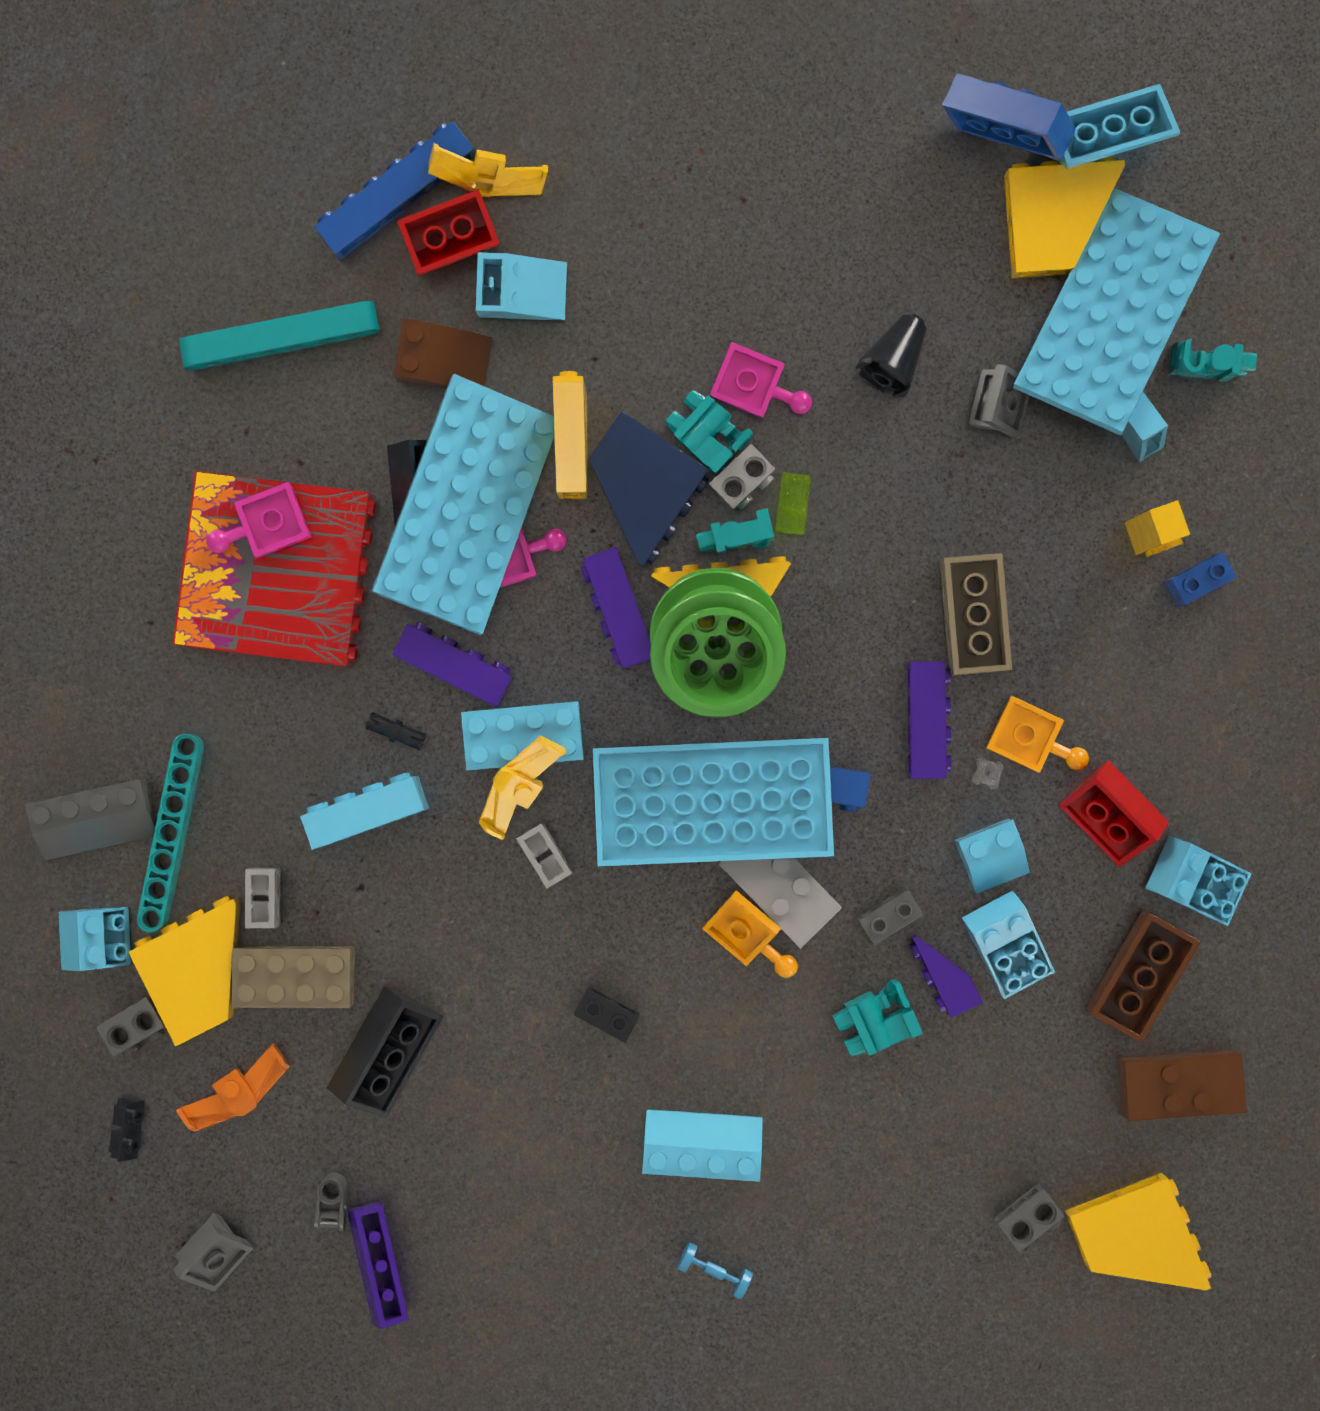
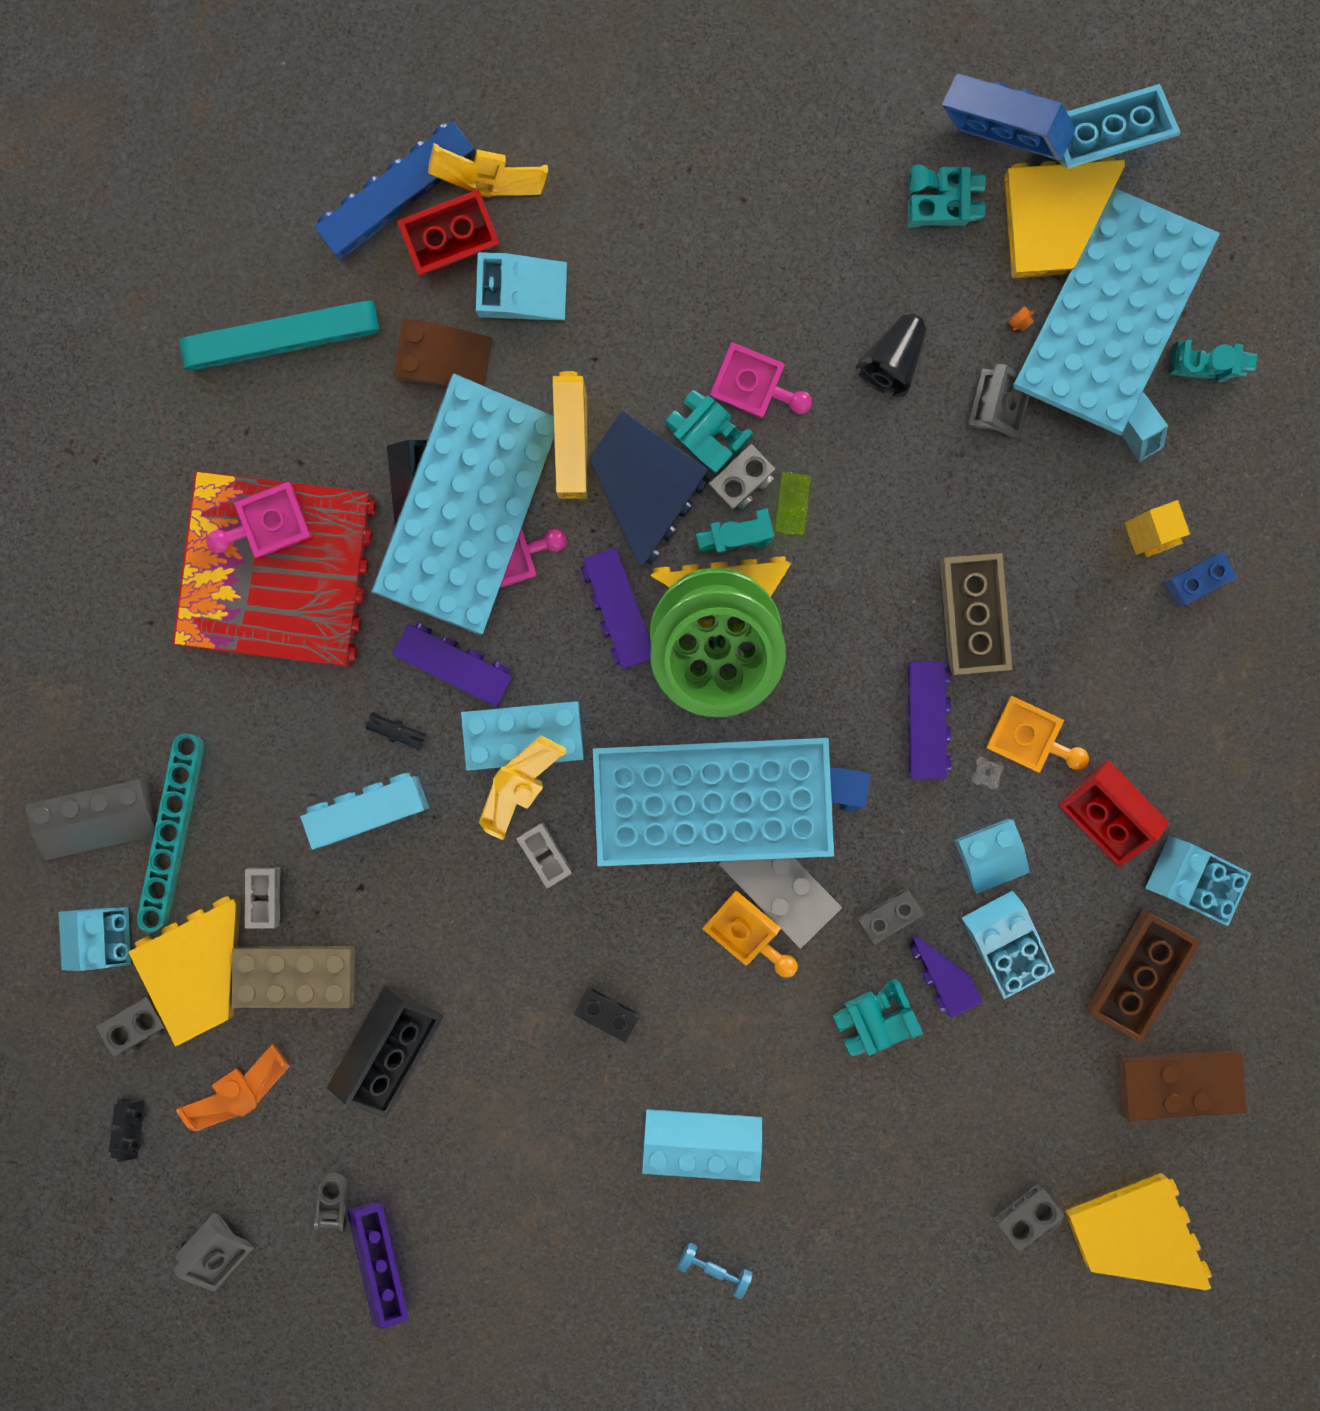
none -> teal hips [908,164,986,227]
none -> orange plate [1008,306,1034,332]

